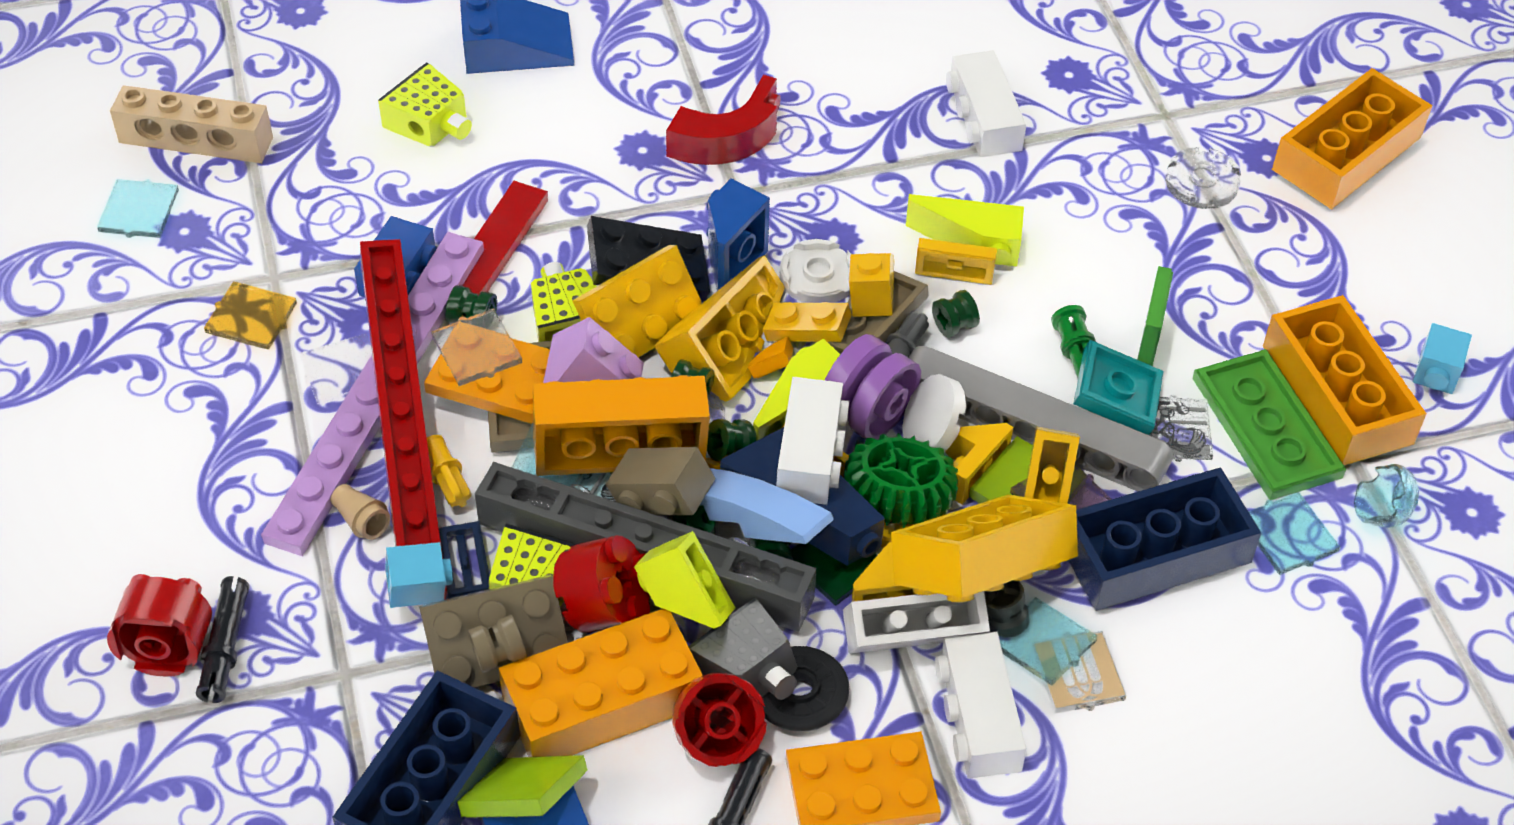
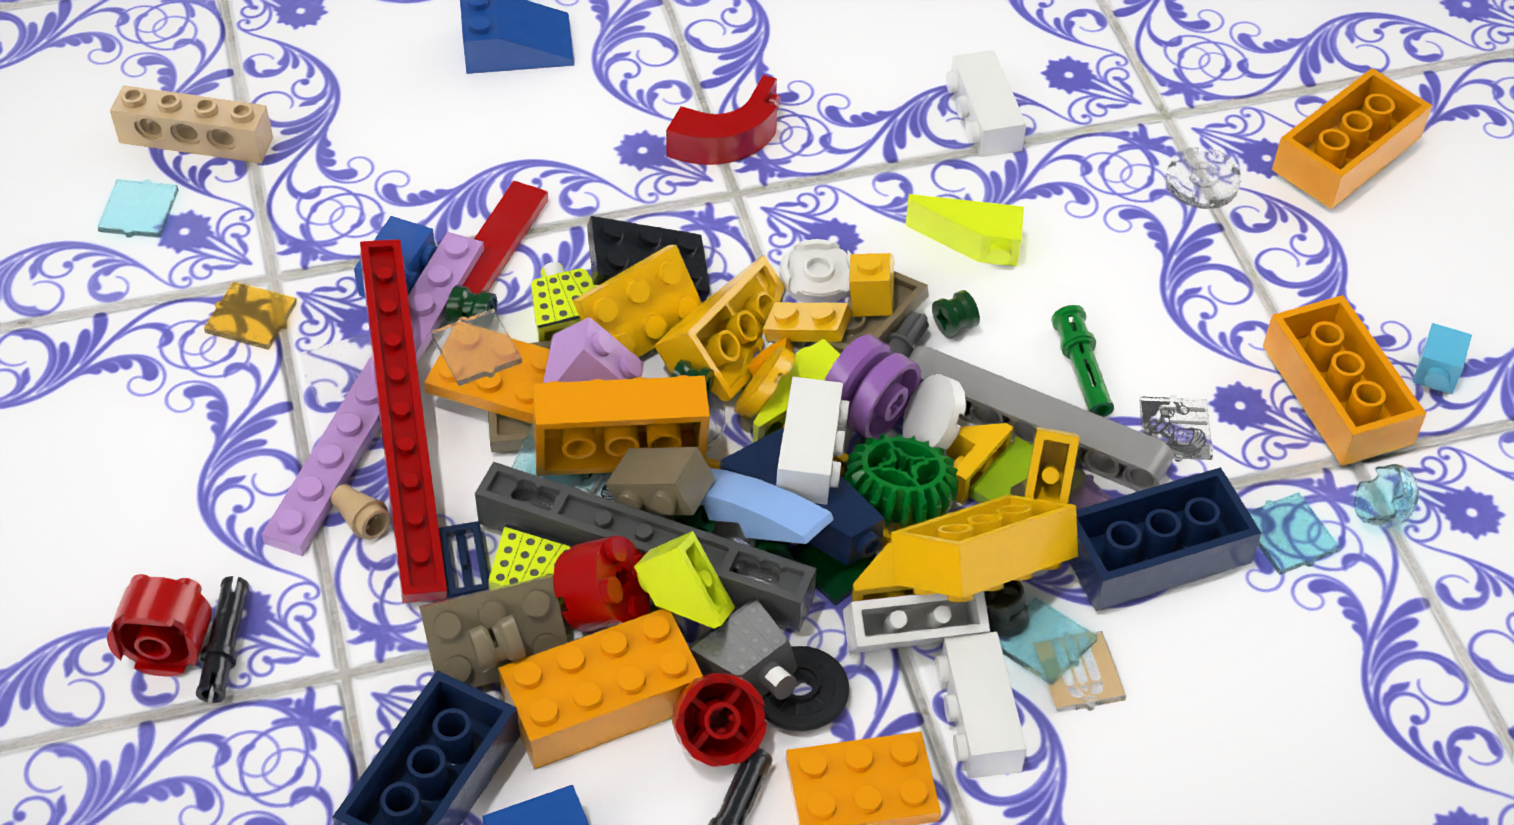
neon yellow torso [378,62,472,146] -> none
medium azure brick [385,542,453,608] -> none
yellow axle [427,435,472,508] -> none
lime tile [457,755,588,818] -> none
blue slope [706,178,770,291] -> none
dark green wheel [707,419,756,461] -> none
yellow tile [915,238,997,285] -> none
teal tile [1073,340,1164,435] -> none
bright green tile [1137,266,1173,366] -> none
bright green tile [1192,349,1346,501] -> none
none -> yellow tile [734,346,795,420]

